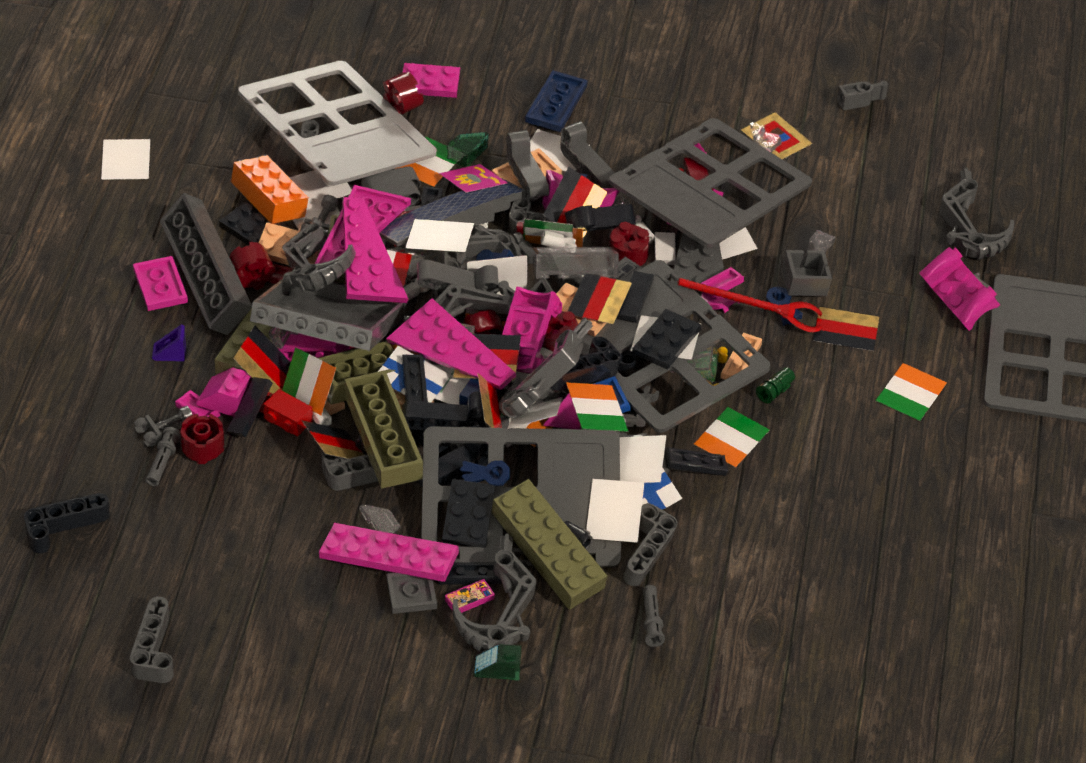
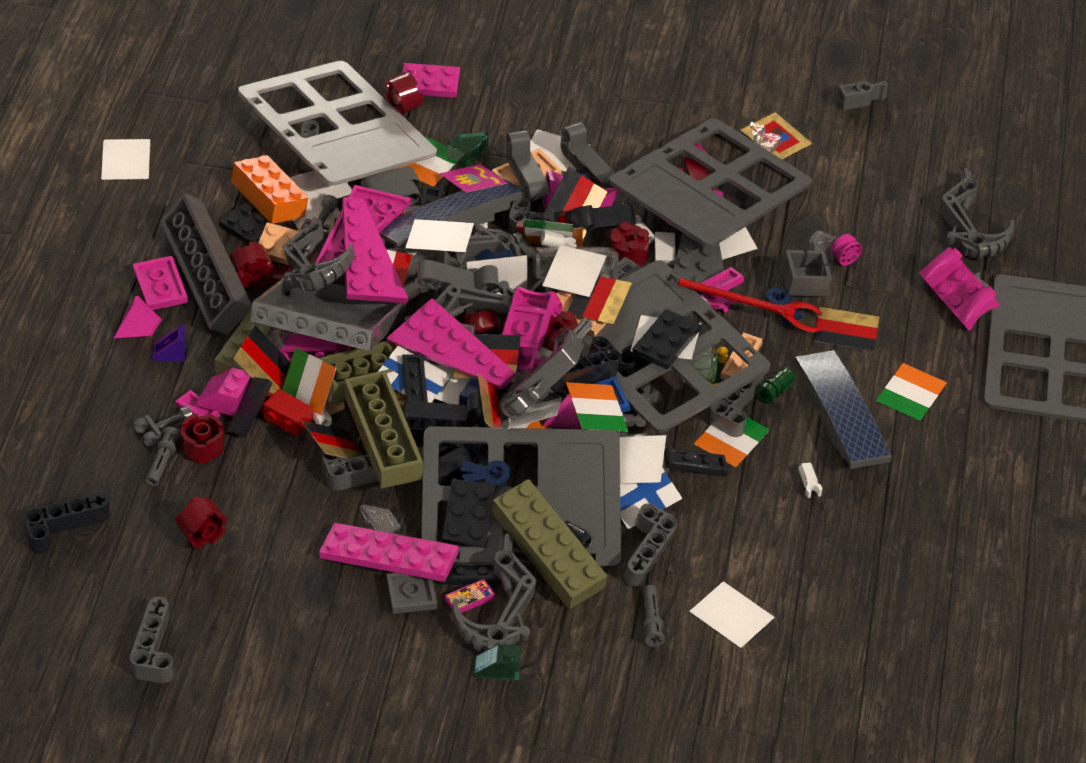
dark blue plate [525,70,588,132] -> none
white sticker [586,479,644,542] -> none
black tile [617,271,654,323] -> none
none -> dark pink slope [113,296,162,339]
none -> dark red brick [175,496,228,548]
none -> white sticker [542,245,606,297]
none -> white sticker [690,581,775,648]
none -> dark grey beam [709,375,765,437]
none -> slope [795,350,892,469]
none -> white bar [798,463,822,498]
none -> dark pink wheel [830,234,862,266]

